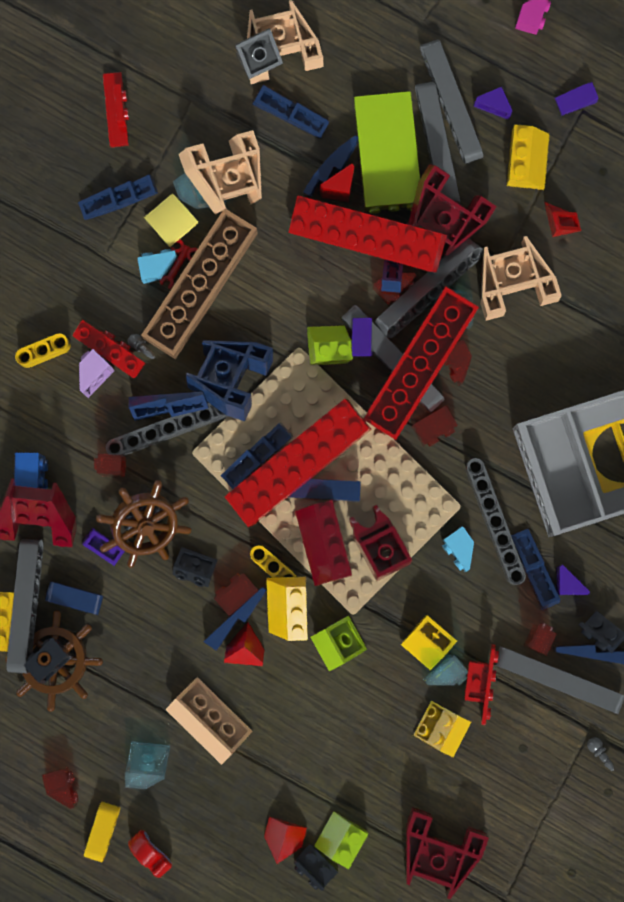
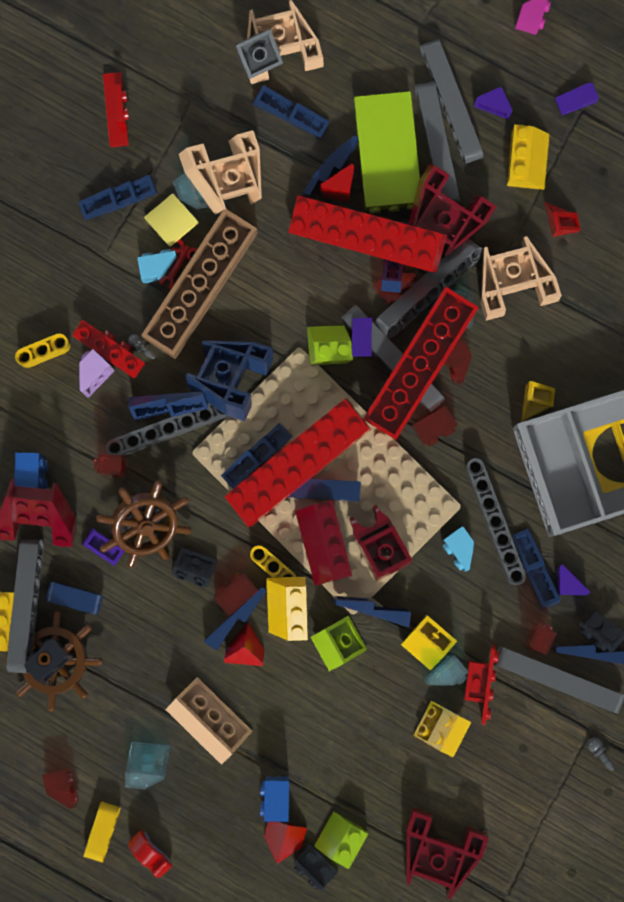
none -> blue brick [260,776,289,822]
none -> dark blue slope [331,596,411,627]
none -> yellow slope [521,381,555,422]

